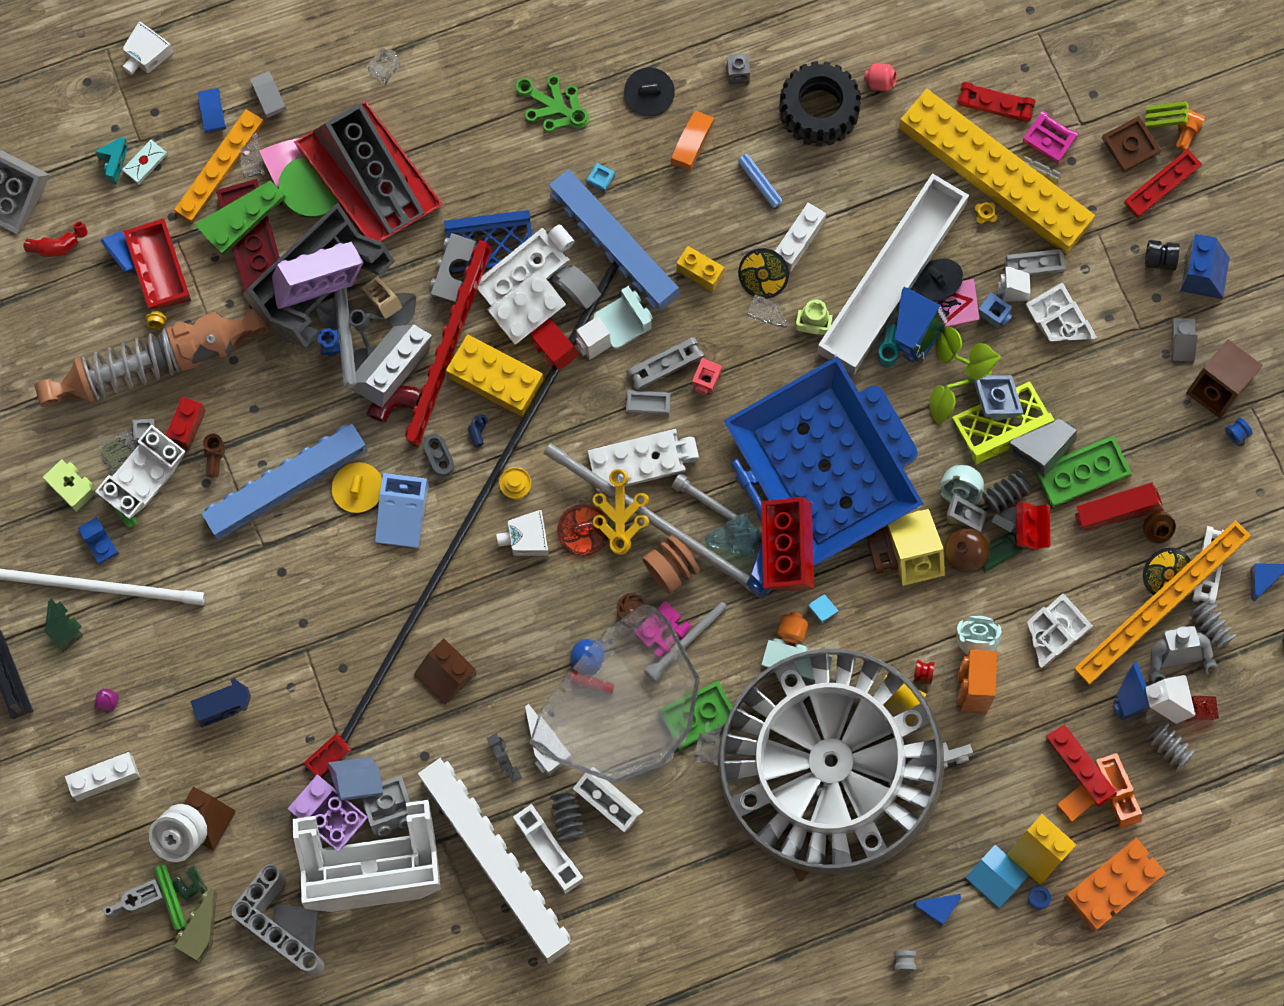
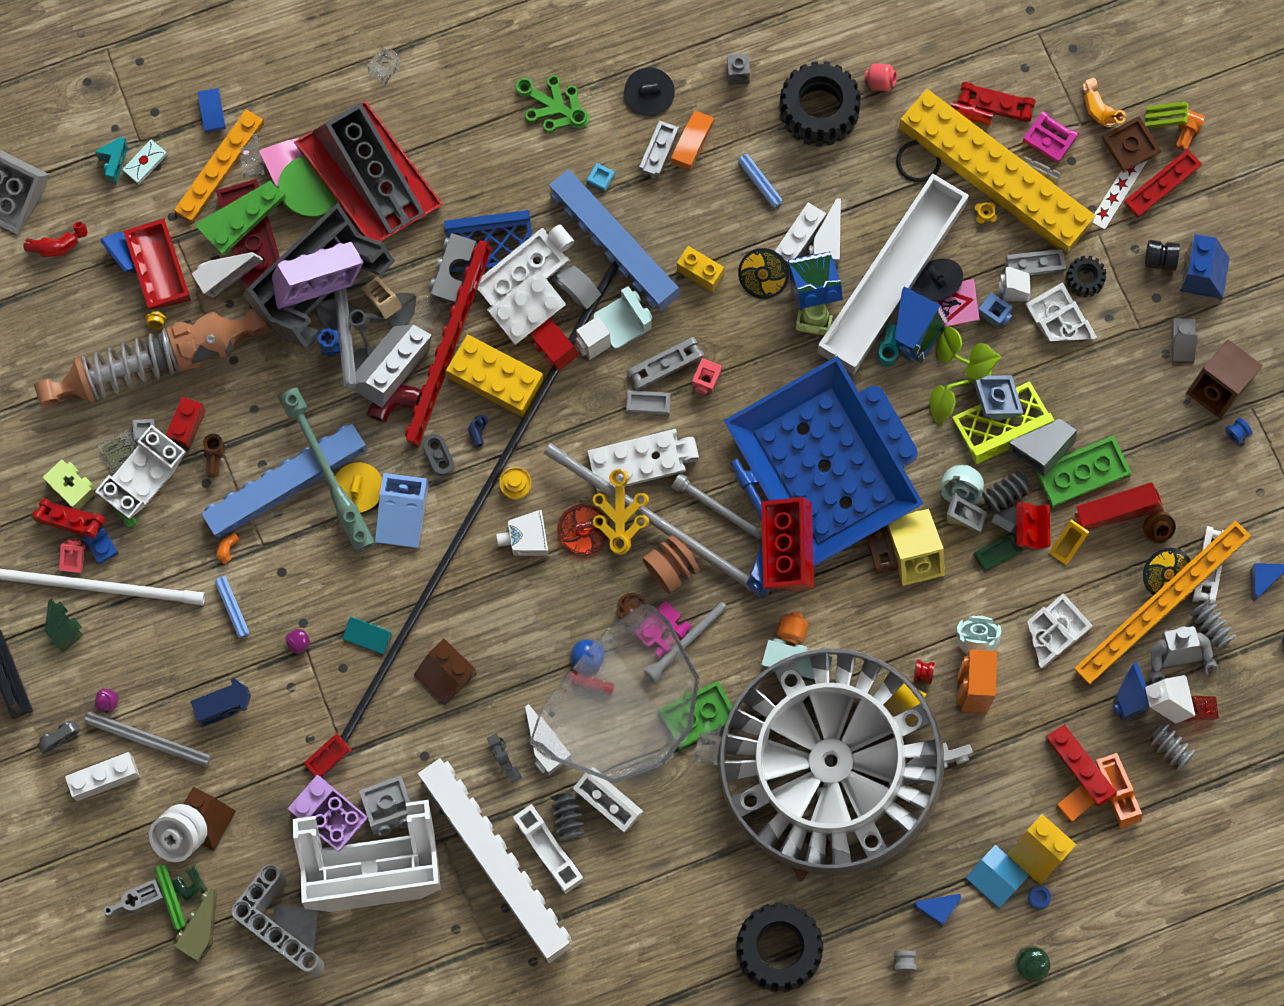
white torso [122,22,173,75] -> none
light grey slope [250,71,287,118] -> none
sand blue slope [328,757,383,801] -> none
clear light blue rock [705,513,759,556] -> none
clear slope [746,294,788,328] -> none
medium azure slope [807,594,838,625] -> none
reddish brown cylinder [945,528,990,573] -> none
orange piece [1064,838,1166,933] -> none
none -> red plate [31,498,106,539]
none -> dark grey plate [37,721,81,754]
none -> coral bracket [59,538,87,573]
none -> light grey axle [84,712,210,767]
none -> white slope [192,252,263,298]
none -> light blue axle [215,576,249,638]
none -> orange arm [216,532,240,564]
none -> sand green bar [278,388,376,554]
none -> magenta piece [285,629,310,654]
none -> teal slope [343,616,392,655]
none -> hinge [639,120,679,179]
none -> black tyre [736,902,824,993]
none -> slope [788,251,843,309]
none -> white slope [809,198,841,266]
none -> black tyre [896,140,941,182]
none -> red pin [951,101,994,126]
none -> clear green hair [1014,946,1050,981]
none -> yellow slope [1049,519,1089,565]
none -> black tyre [1066,255,1106,298]
none -> light orange arm [1082,78,1126,127]
none -> white sticker [1093,160,1148,229]

